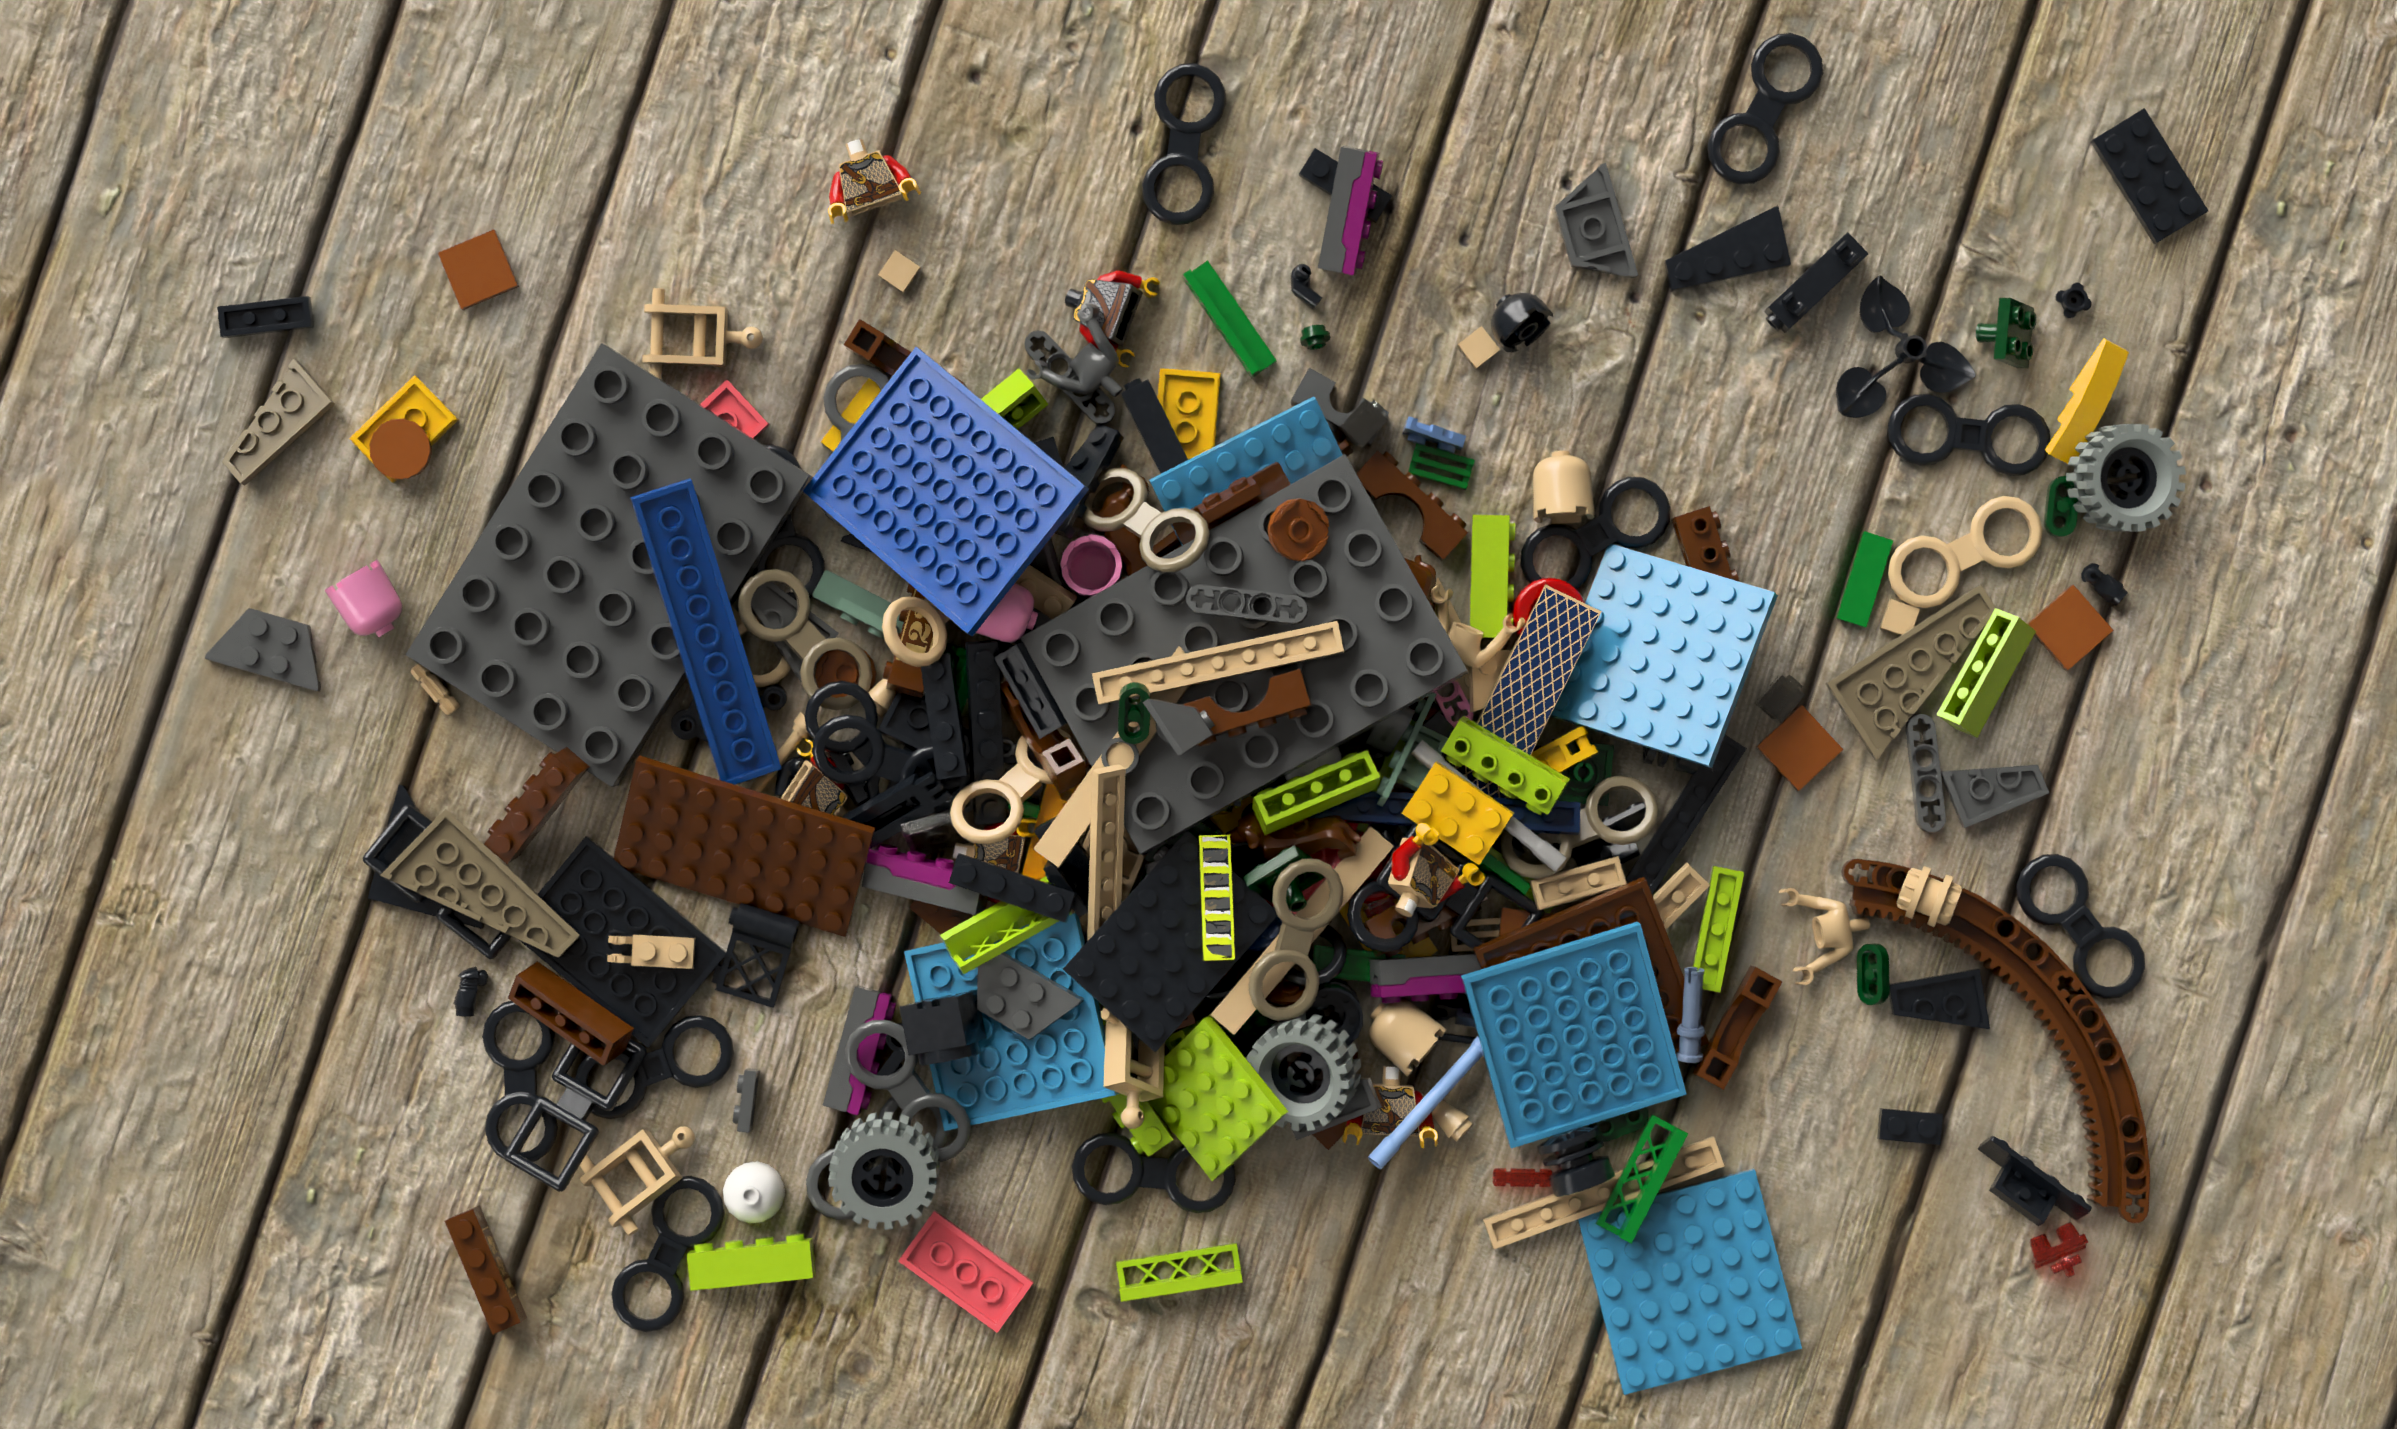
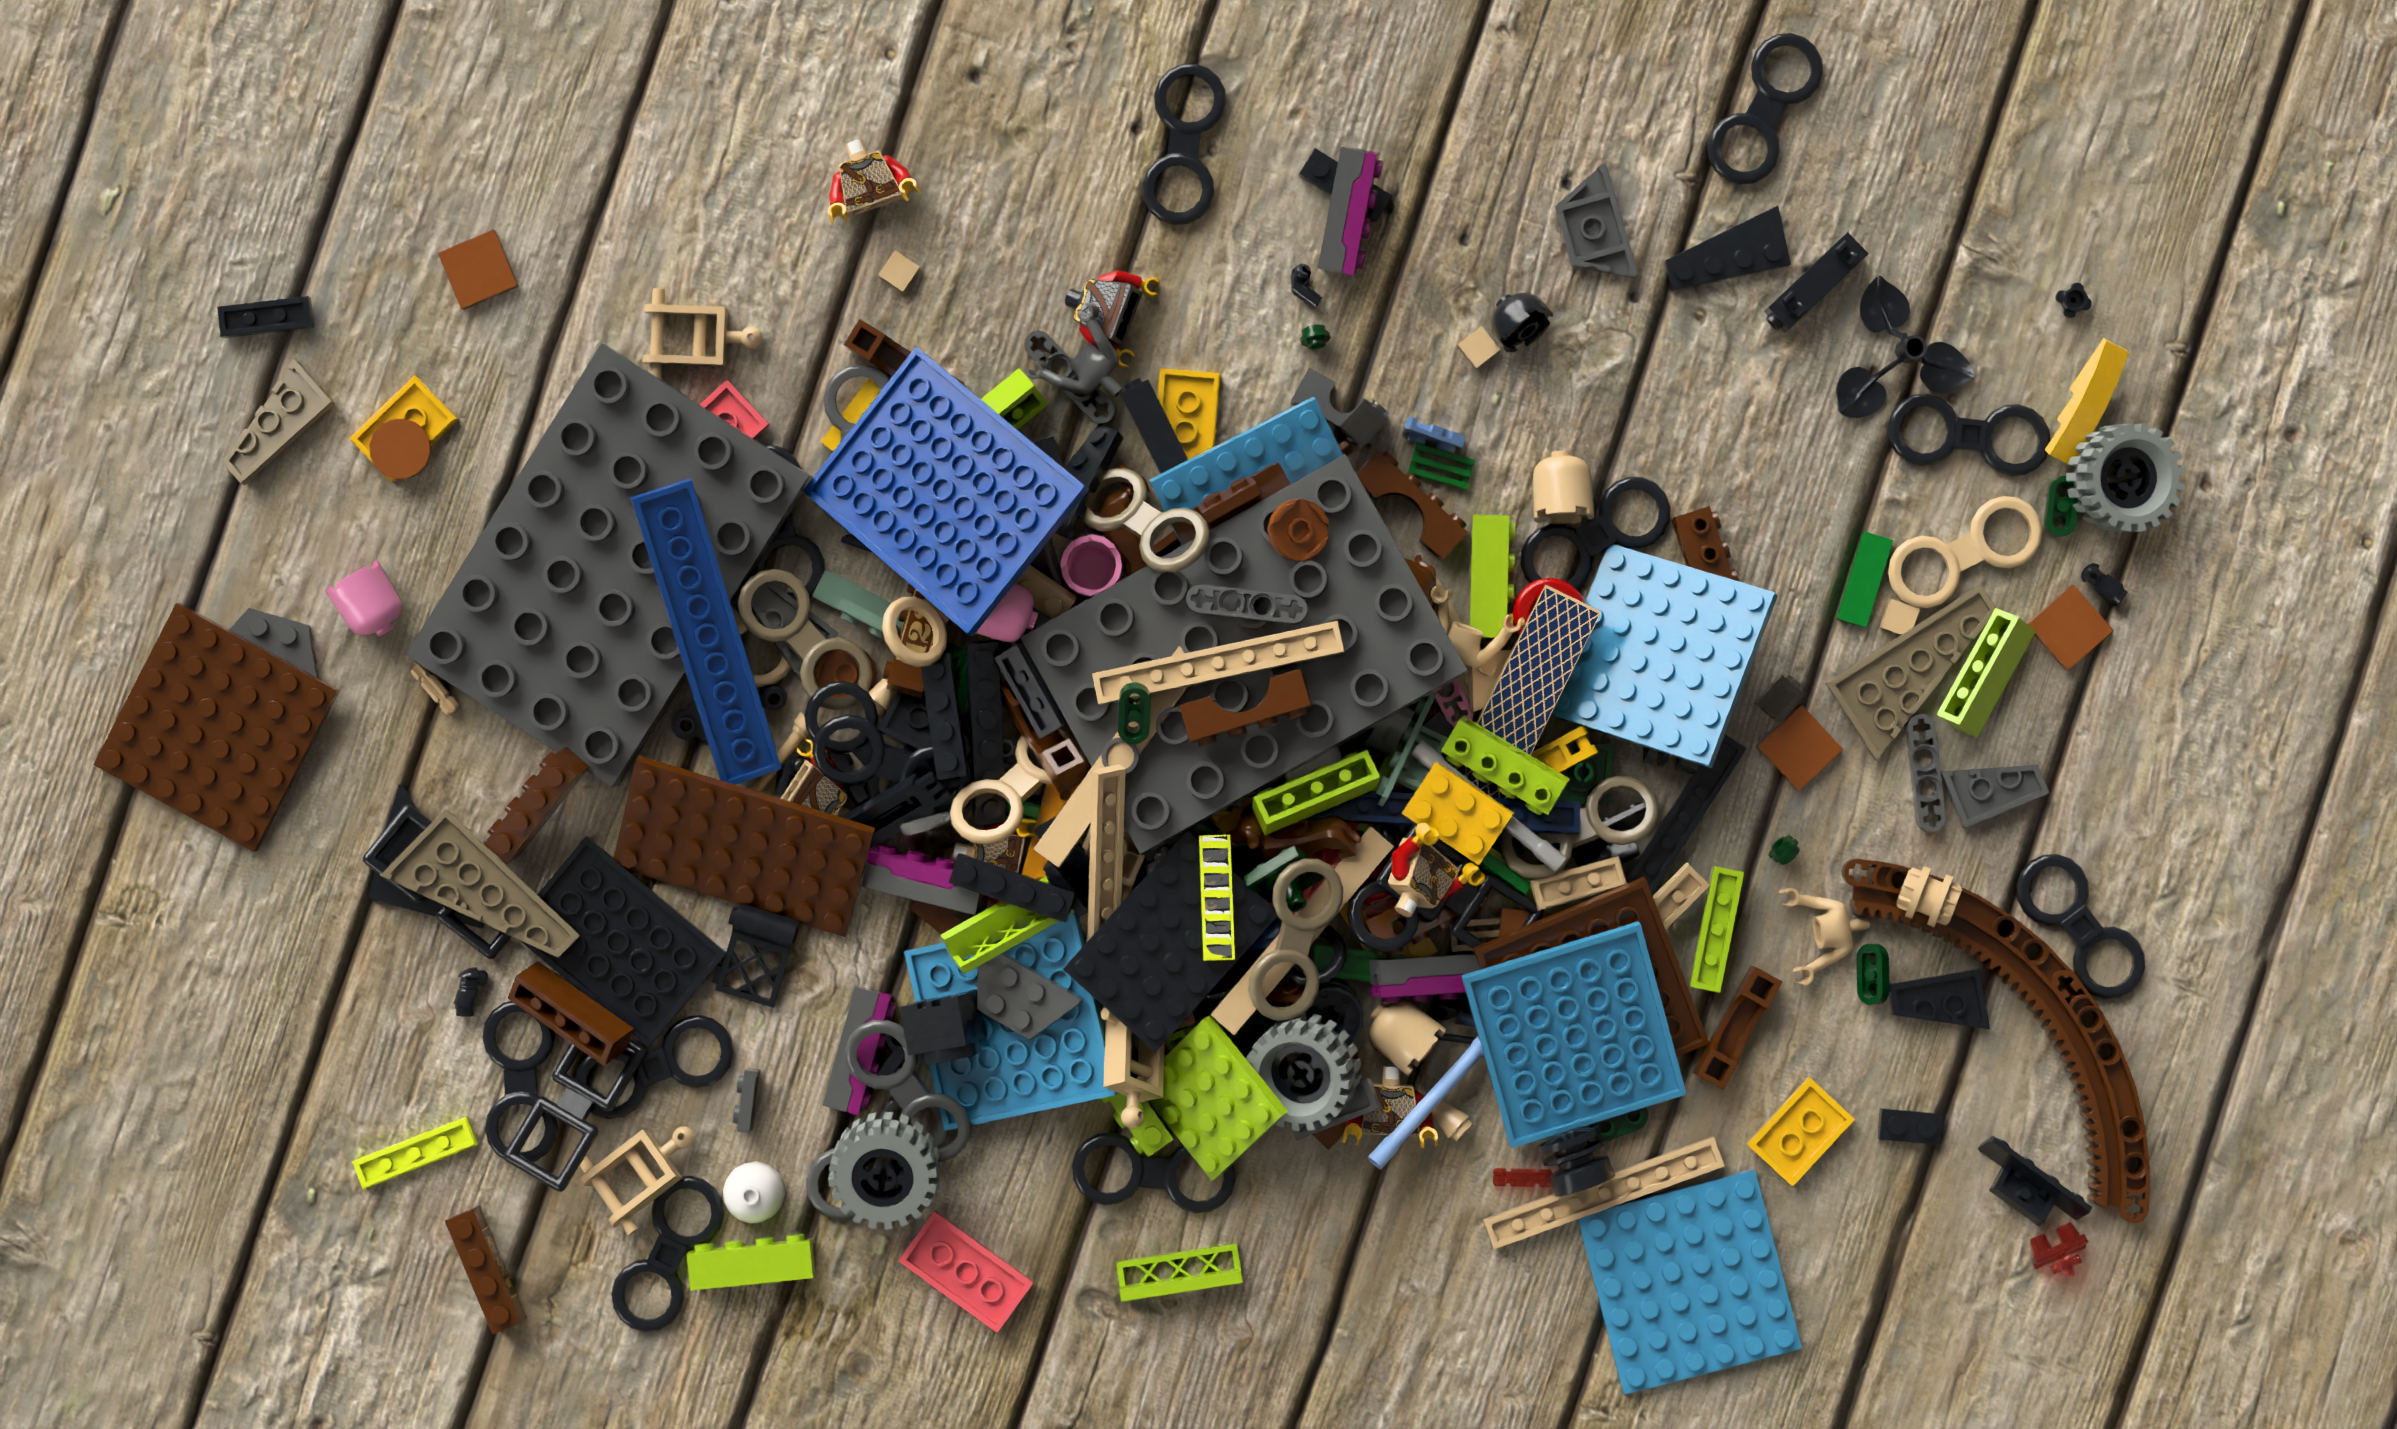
tan hinge [607,935,696,969] -> none
dark grey slope [1143,699,1215,756] -> none
green fence [1183,260,1277,379] -> none
green fence [1596,1115,1688,1244] -> none
sand blue pin [1676,967,1705,1063] -> none
dark green plate [1976,298,2036,368] -> none
black plate [2090,108,2208,244] -> none
none -> reddish brown plate [93,603,340,852]
none -> neon yellow tile [352,1116,479,1189]
none -> yellow plate [1746,1077,1855,1187]
none -> dark green plate [1768,835,1800,865]

